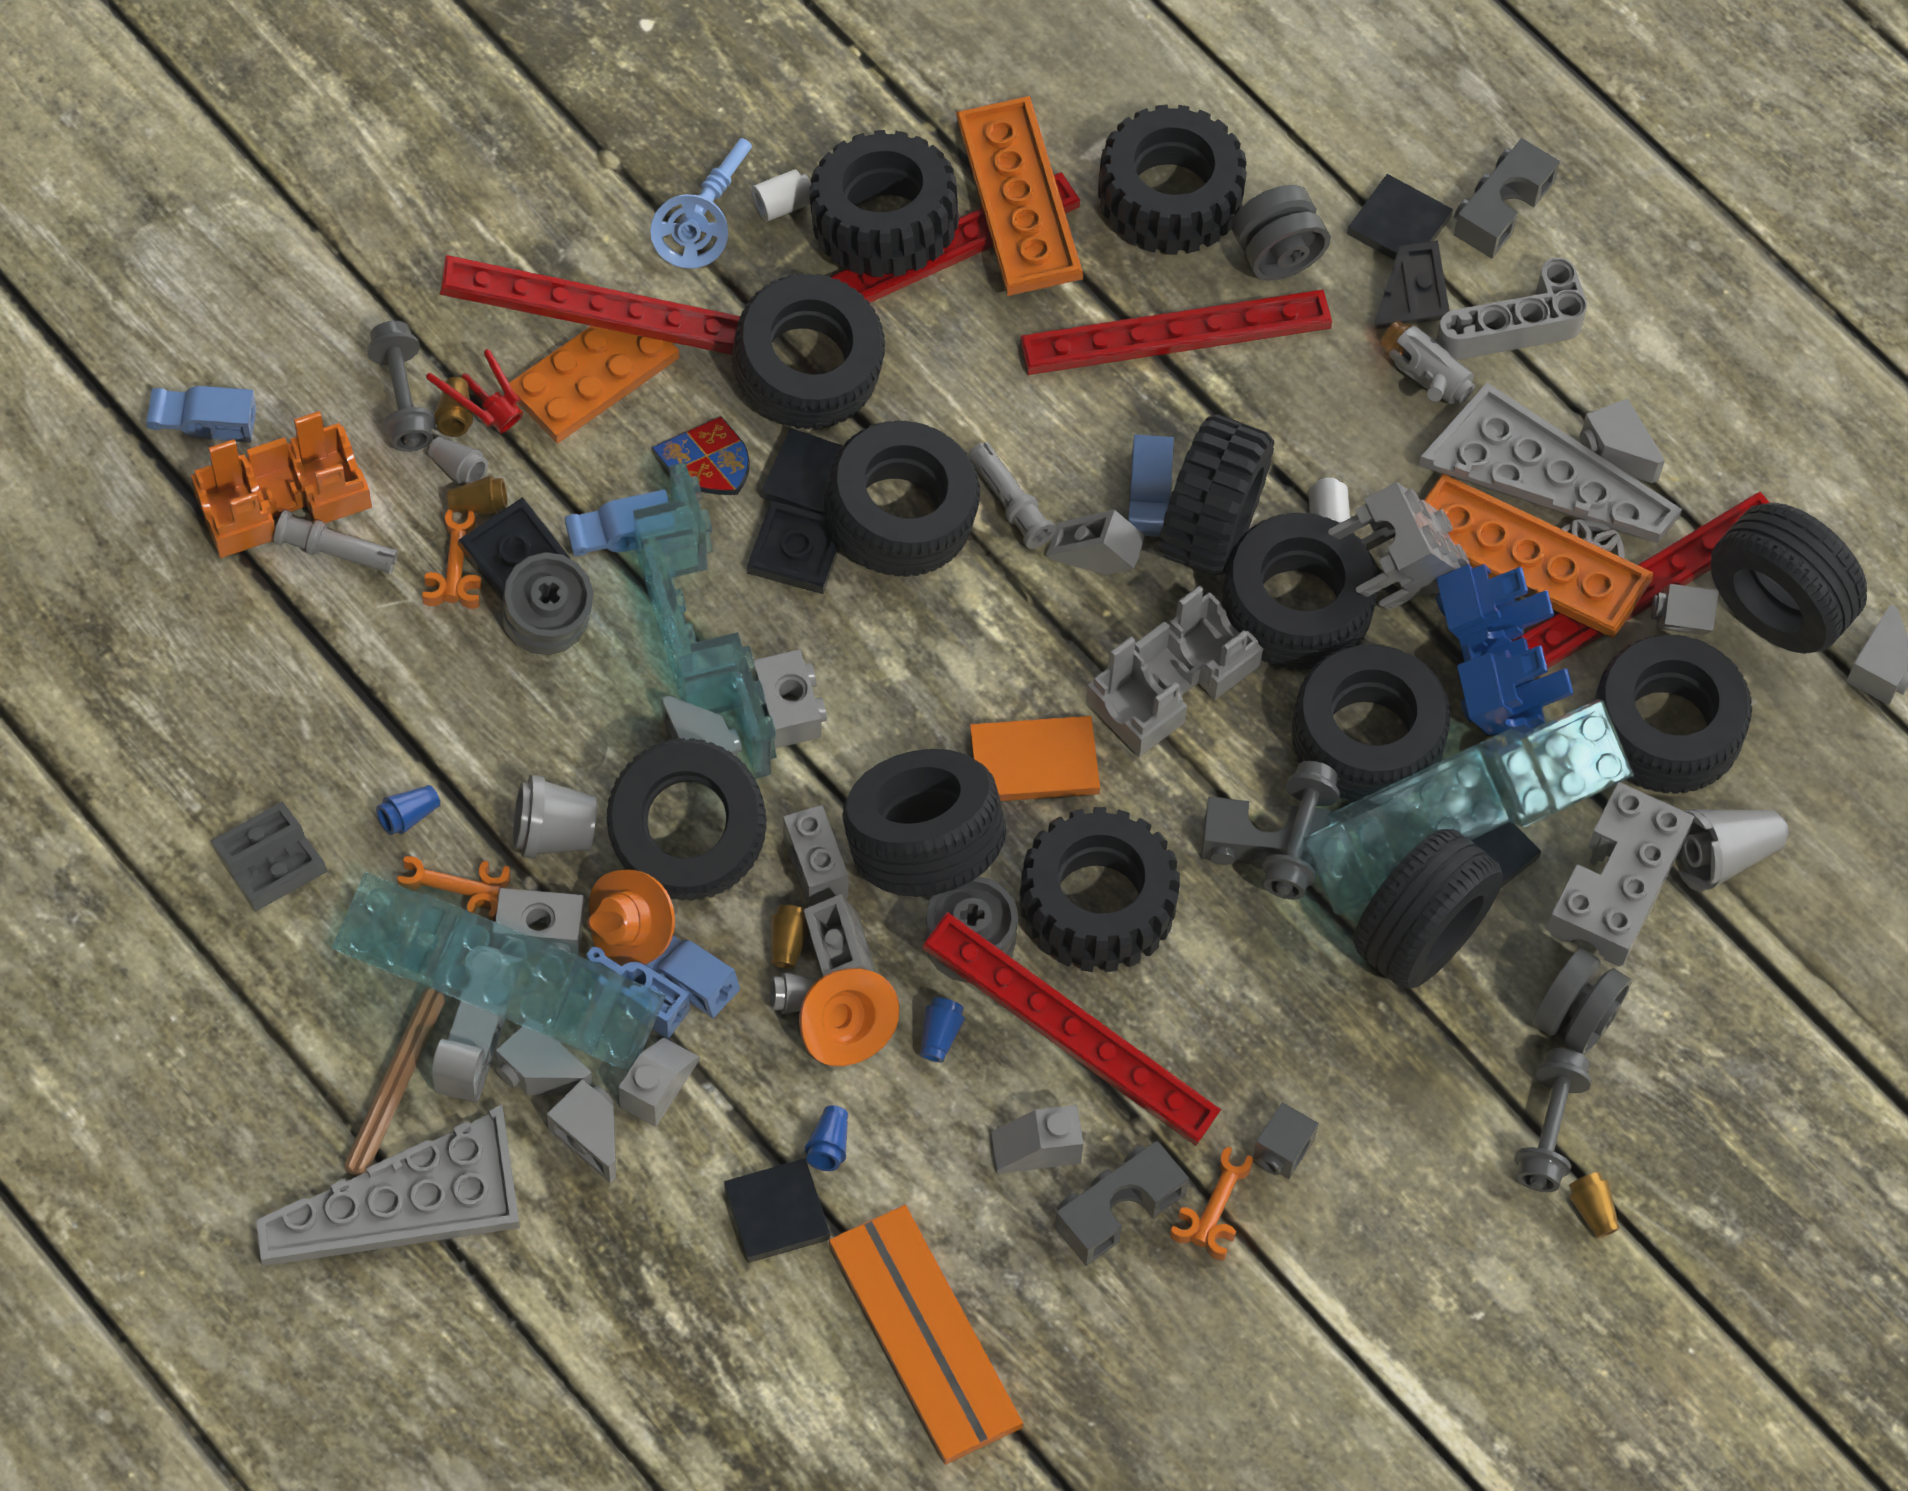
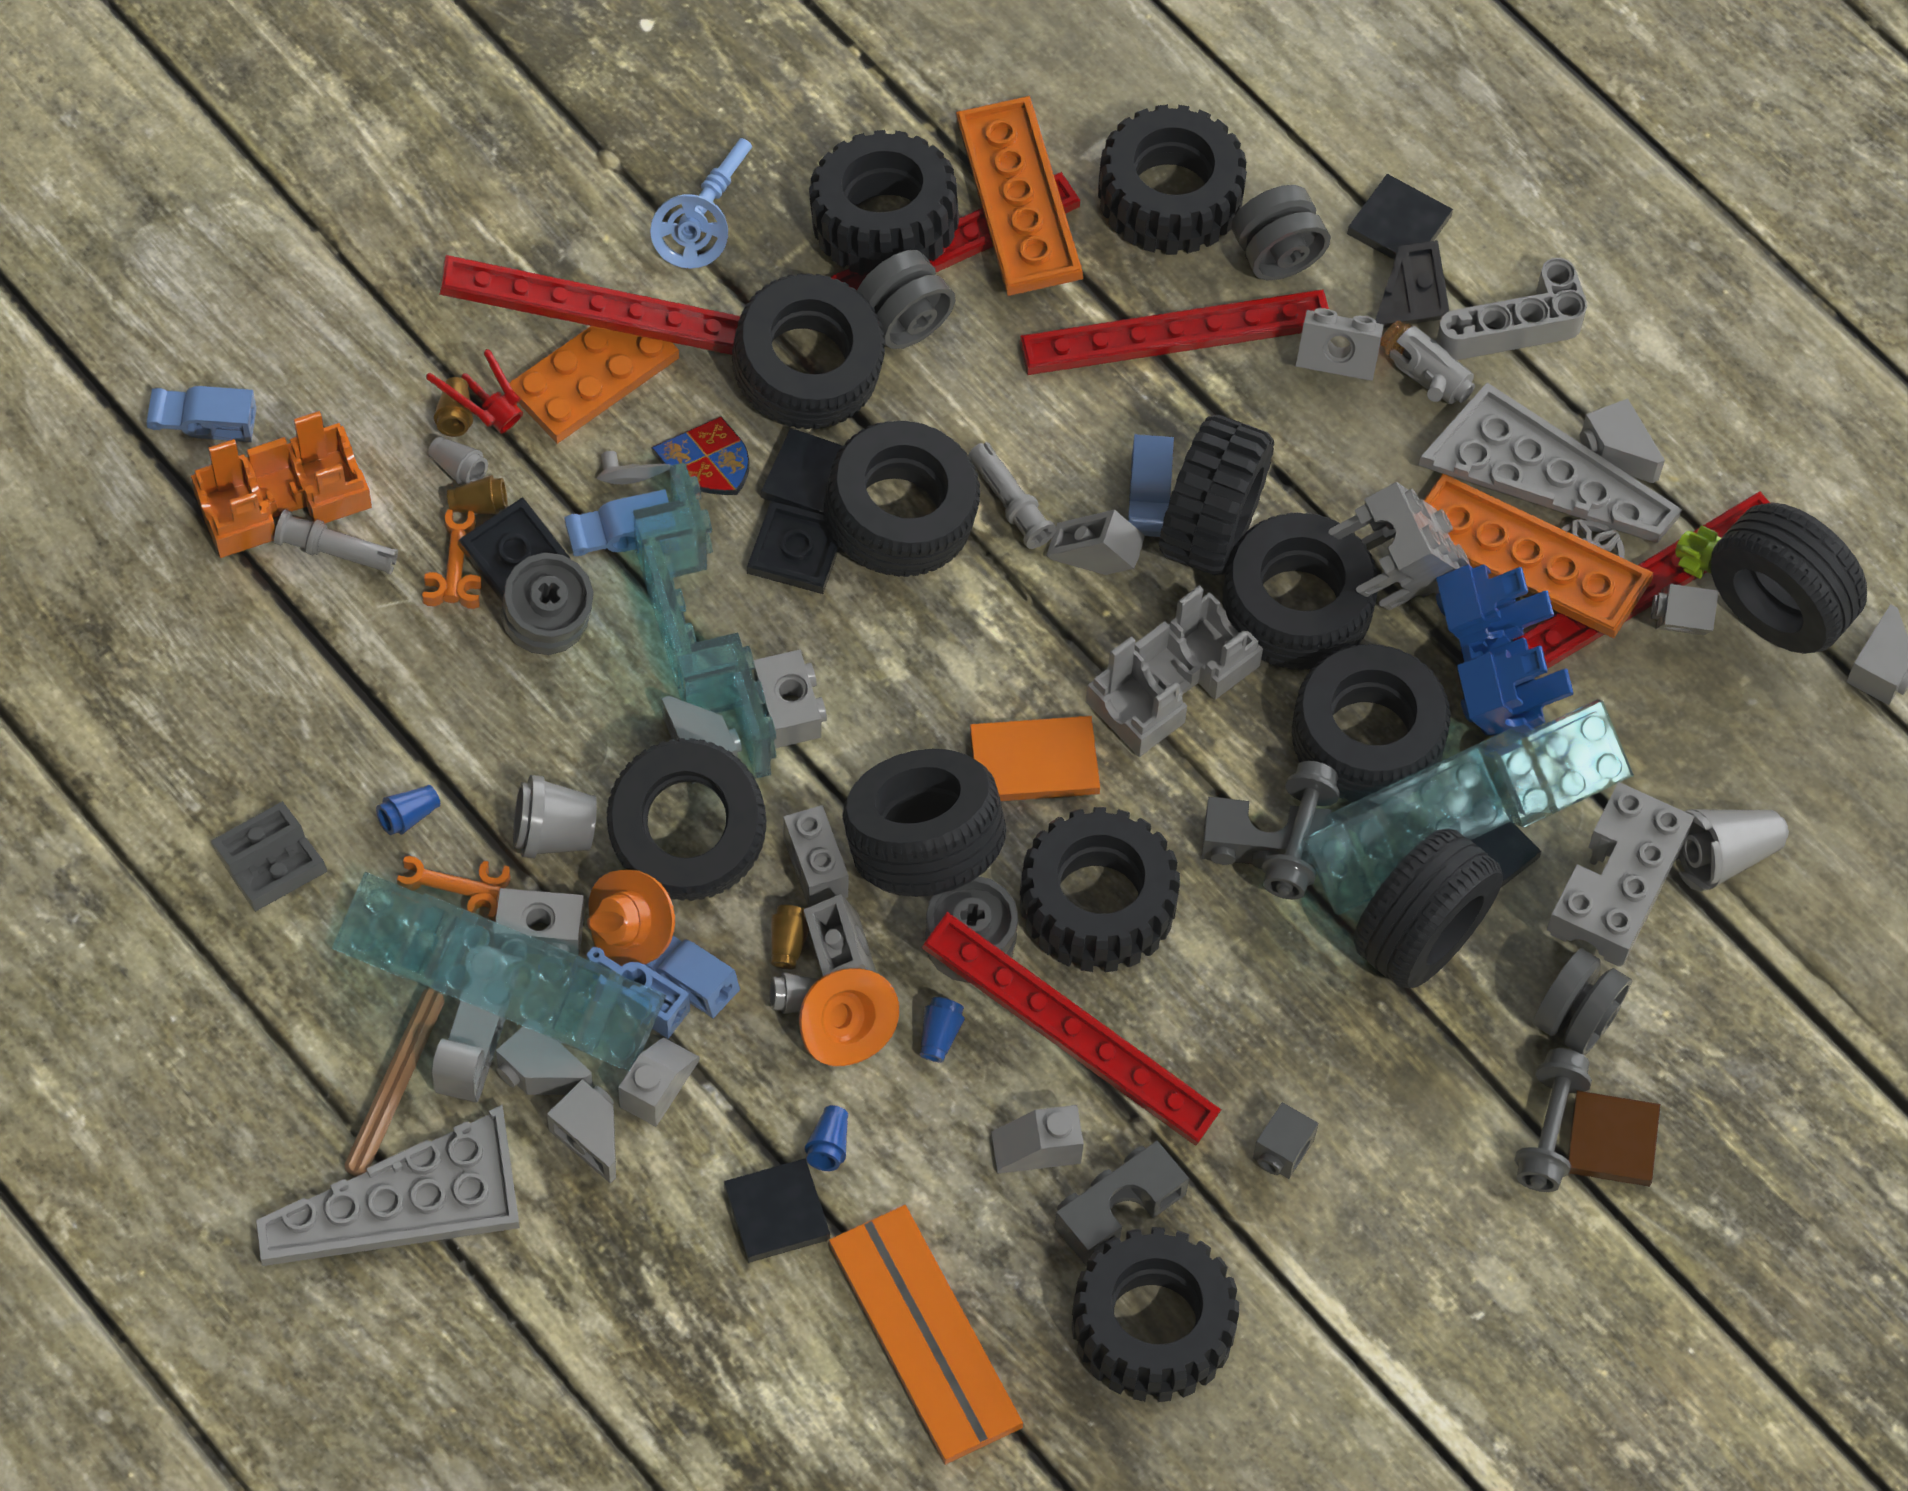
dark grey piece [367,321,435,452] -> none
white brick [752,169,811,222] -> none
orange bar [1170,1147,1253,1260] -> none
white brick [1308,478,1350,523] -> none
dark grey arch [1454,138,1560,259] -> none
pearl gold cone [1569,1172,1620,1239] -> none
black tyre [1591,634,1752,794] -> none
none -> light grey bar [597,451,671,485]
none -> dark grey wheel [857,250,956,349]
none -> black tyre [1071,1227,1239,1402]
none -> light grey brick [1296,308,1384,381]
none -> reddish brown tile [1567,1090,1661,1187]
none -> lime gear [1676,525,1721,579]

